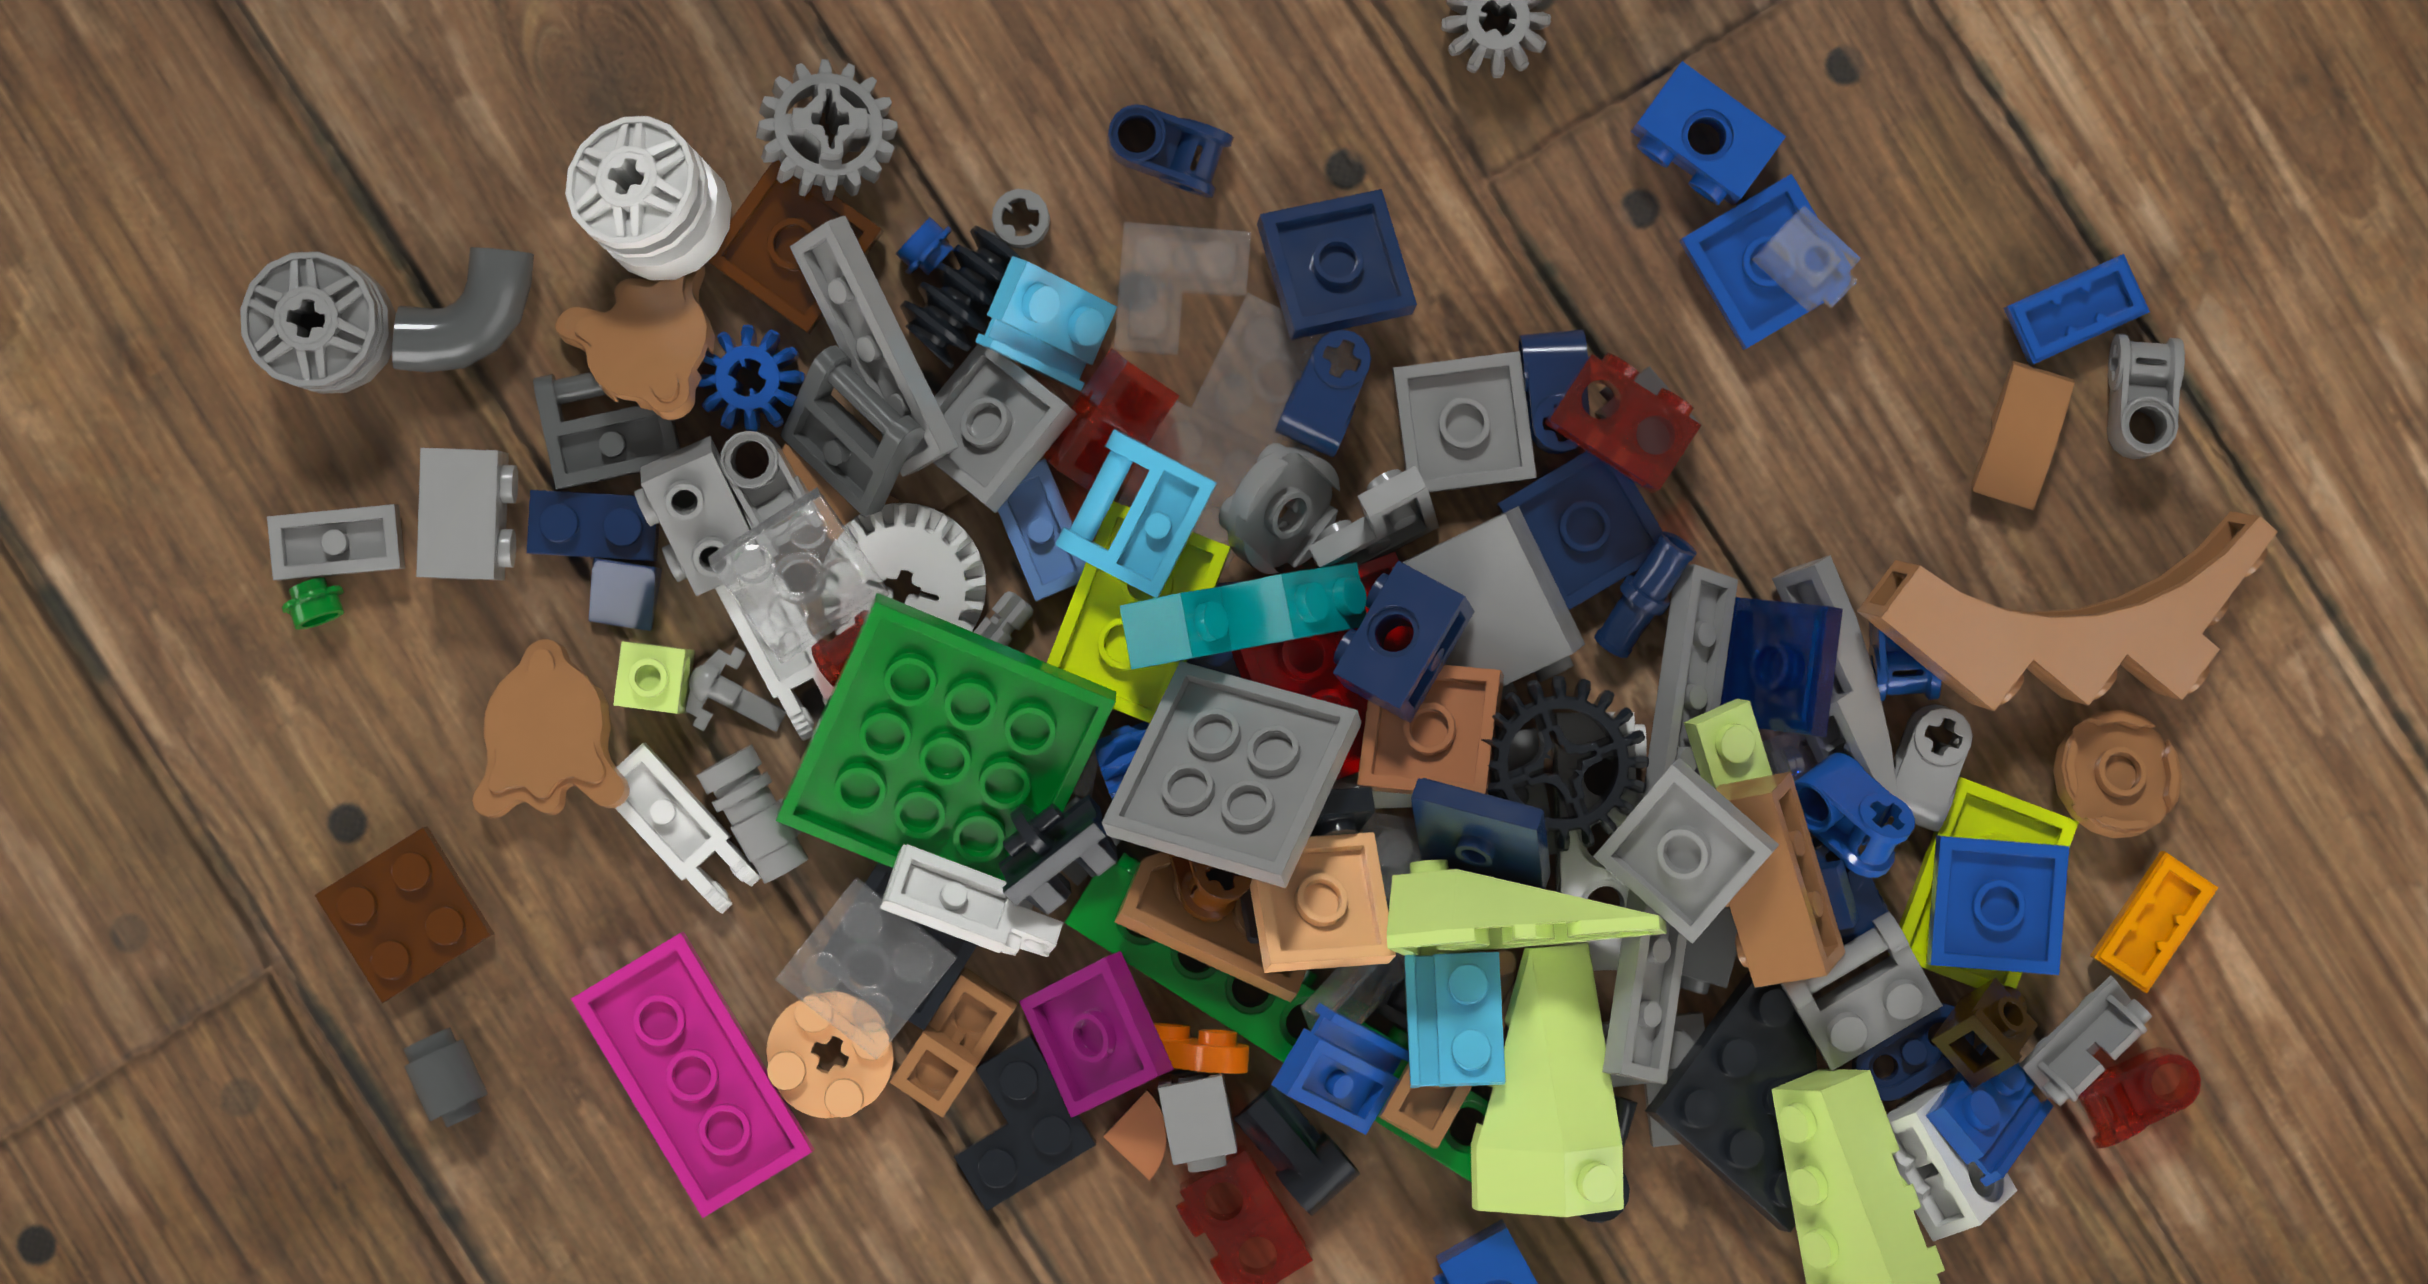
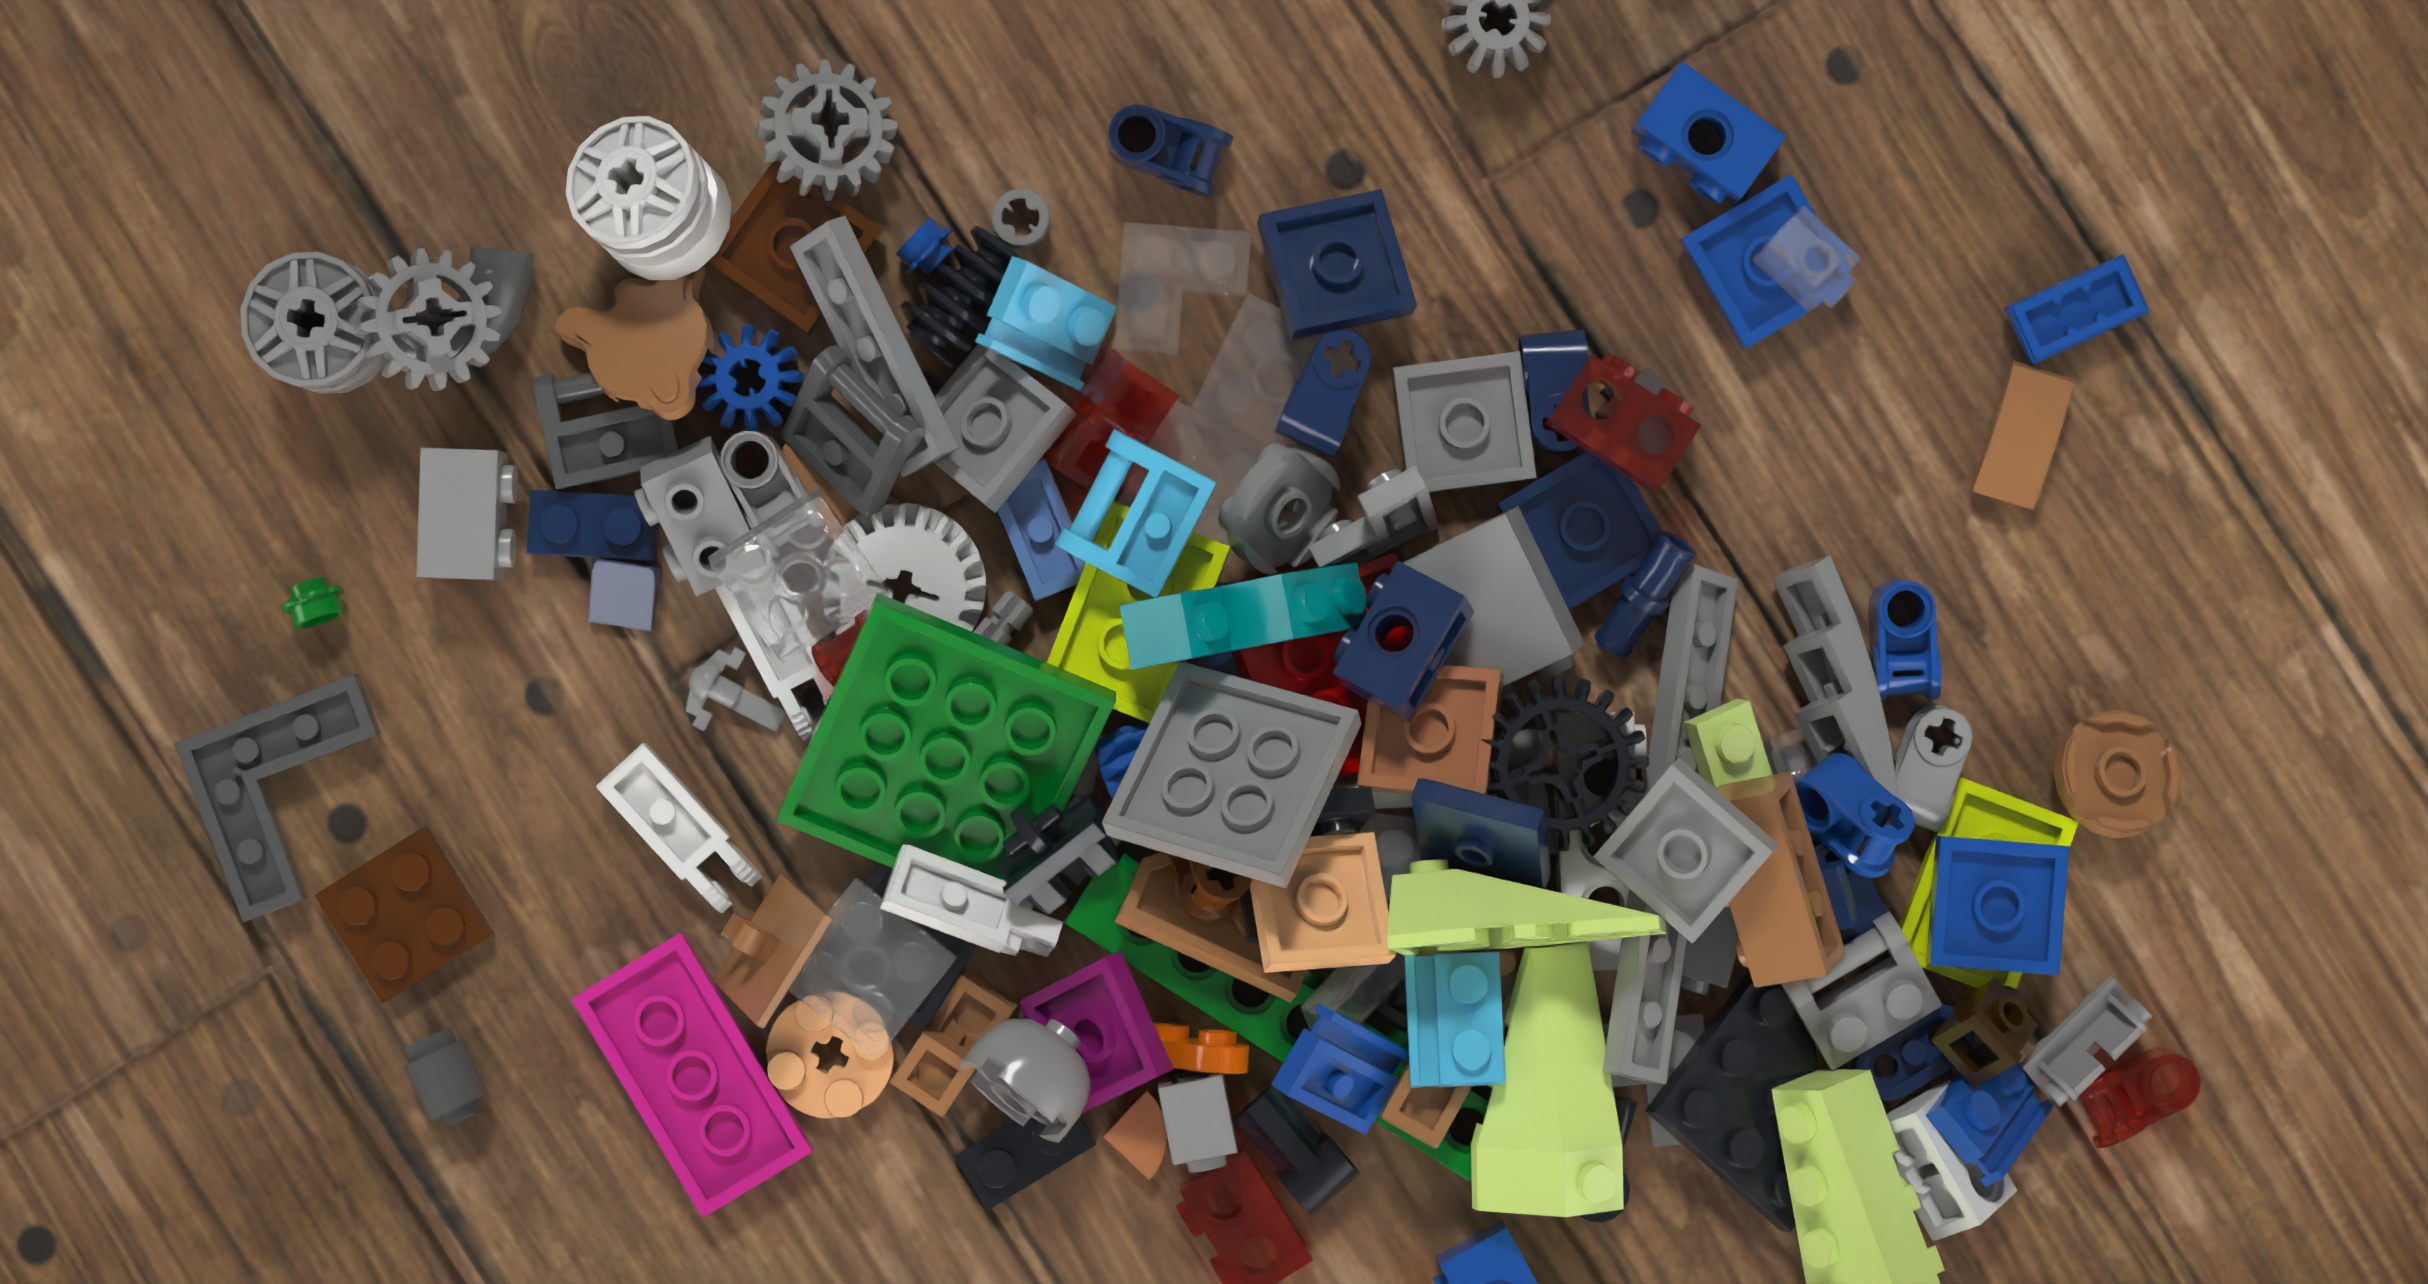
light grey plate [267,504,405,581] -> none
medium nougat tile [472,639,630,819] -> none
yellowish green brick [613,641,695,714] -> none
light grey axle [696,744,809,884] -> none
clear blue plate [1720,597,1843,737] -> none
medium nougat arch [1857,511,2278,711] -> none
light orange plate [2090,851,2218,993] -> none
light grey piece [2107,334,2185,460] -> none
none -> dark grey plate [174,674,381,922]
none -> light grey gear [356,248,501,391]
none -> medium nougat piece [713,873,833,1029]
none -> light grey cylinder [959,1018,1091,1143]

